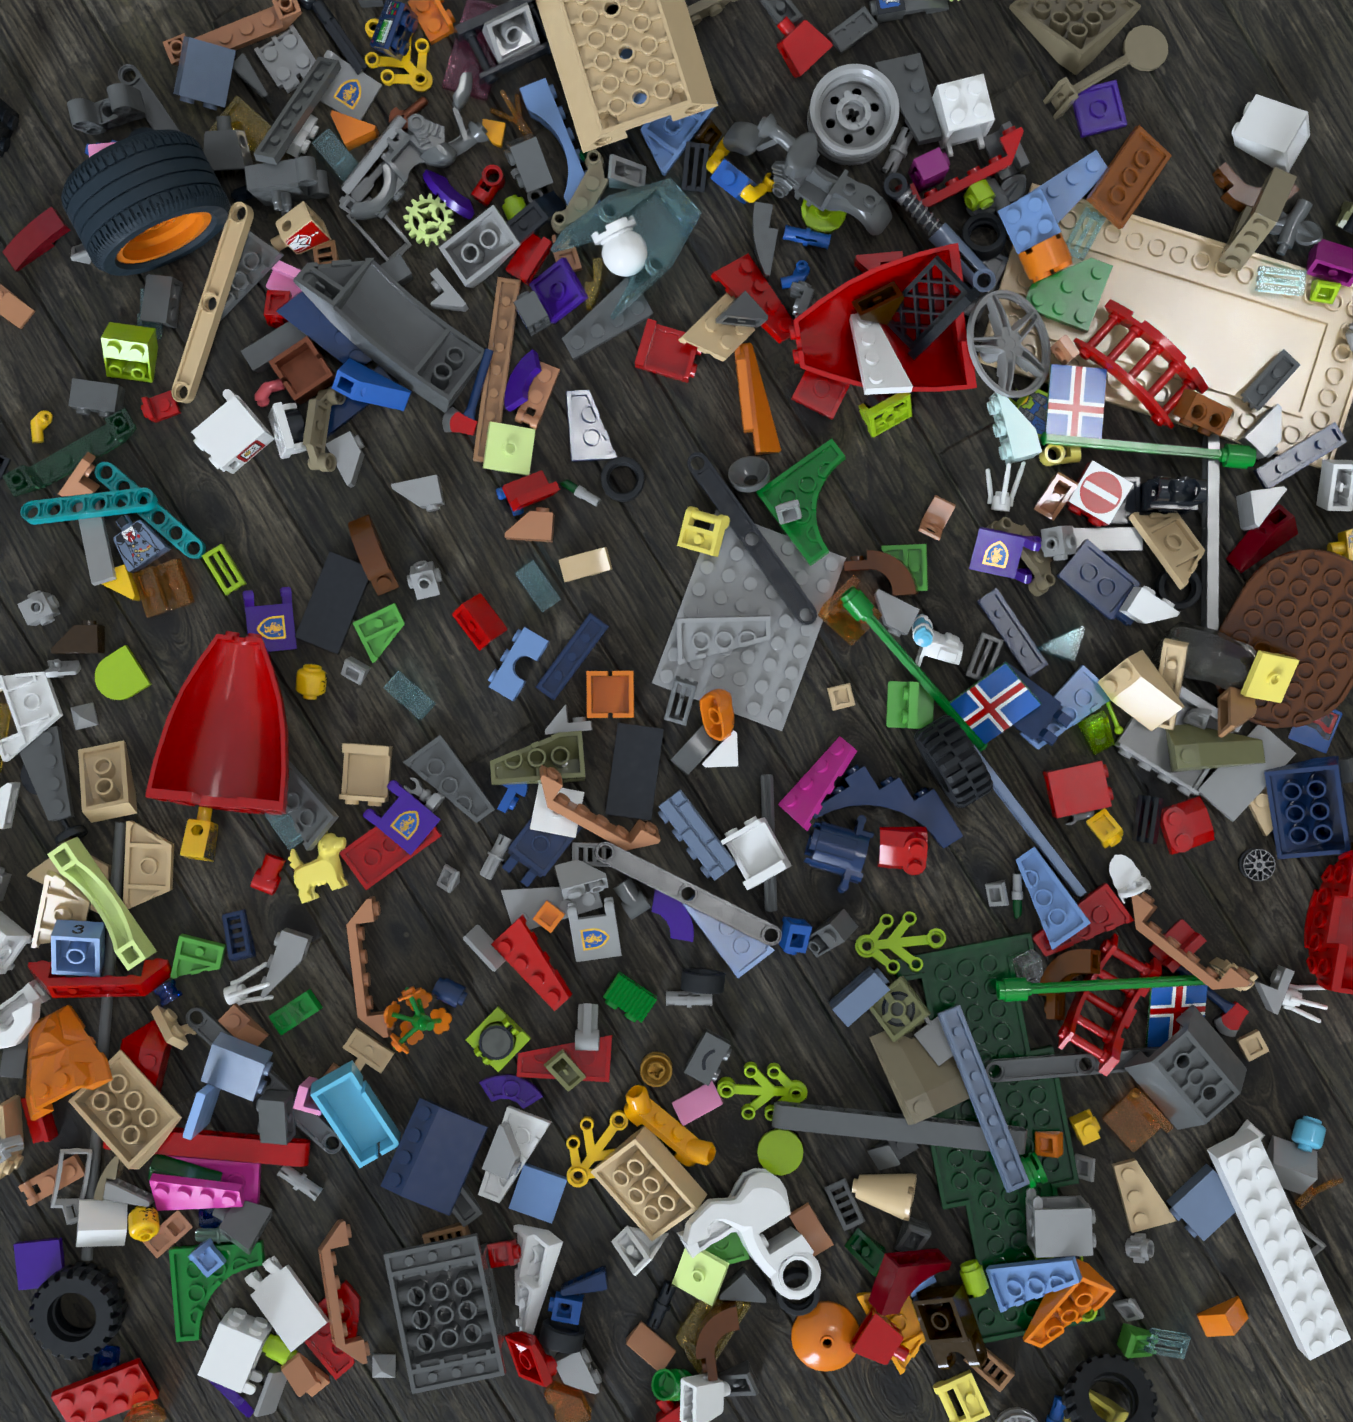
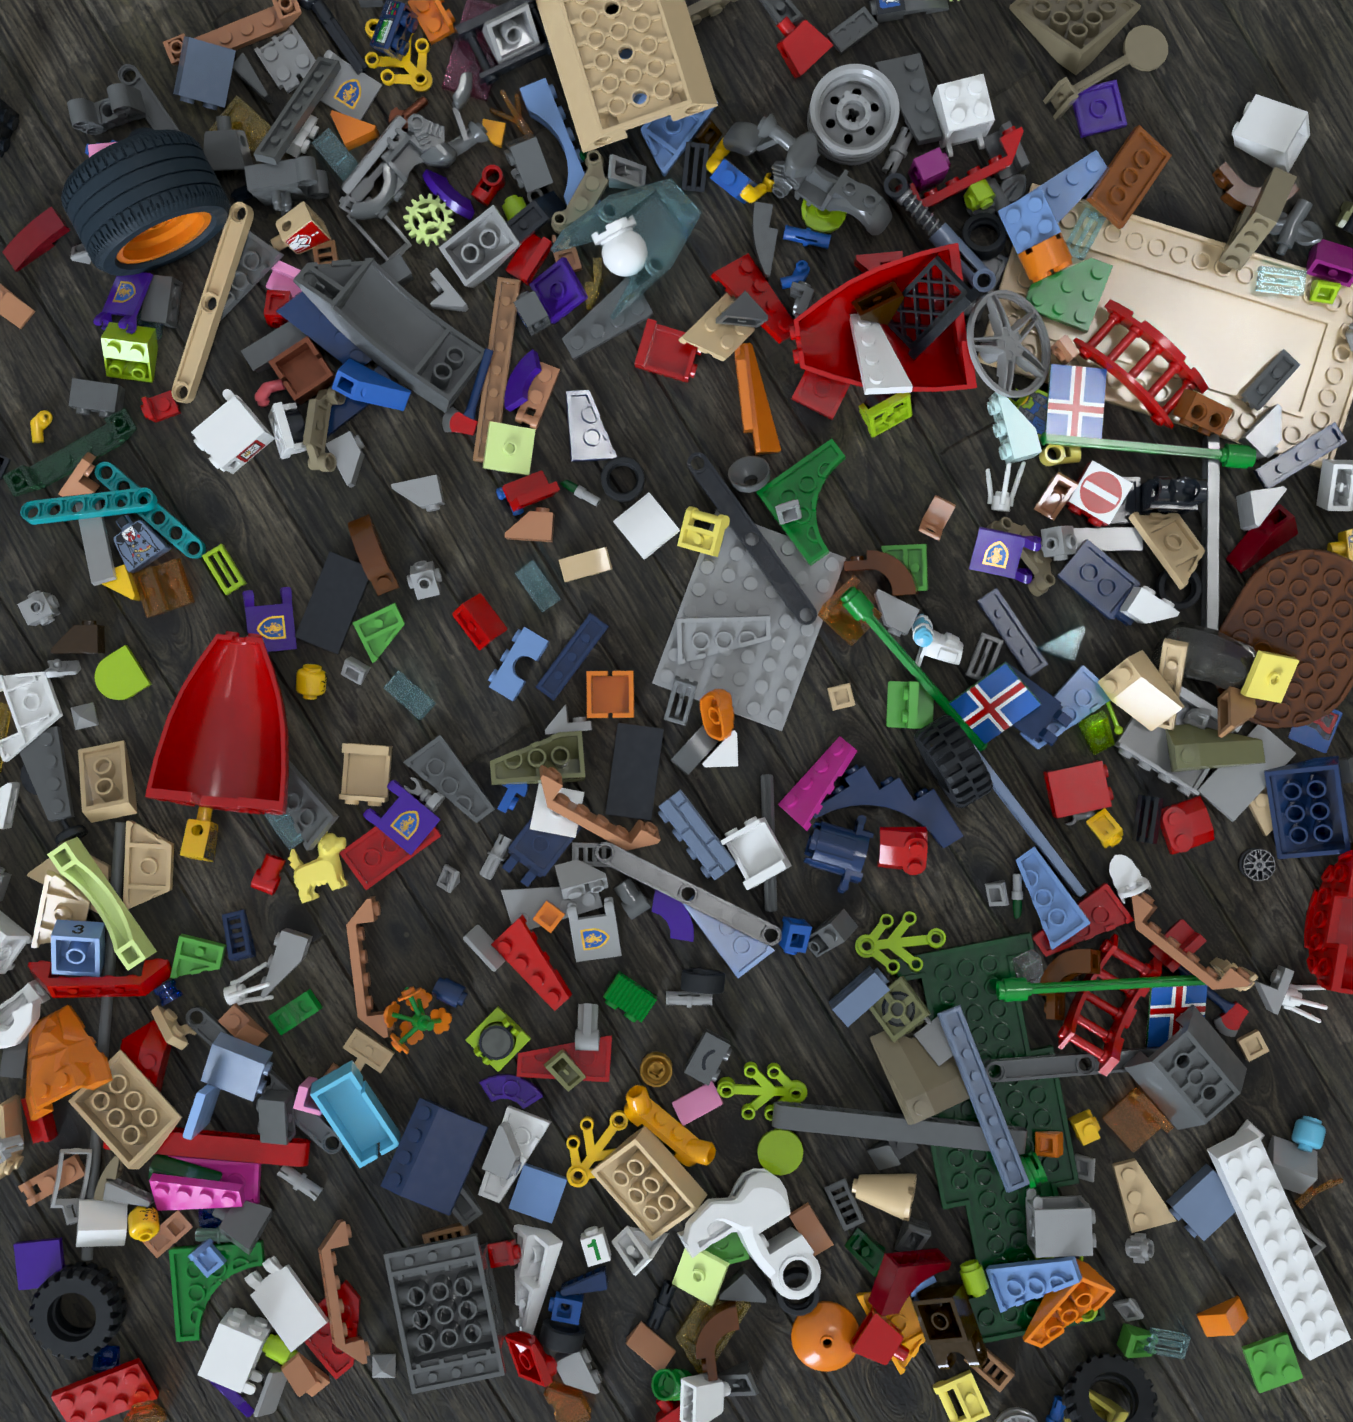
none -> dark purple flag [93,272,153,334]
none -> white brick [580,1226,611,1267]
none -> white slope [613,492,680,560]
none -> bright green plate [1242,1331,1303,1393]

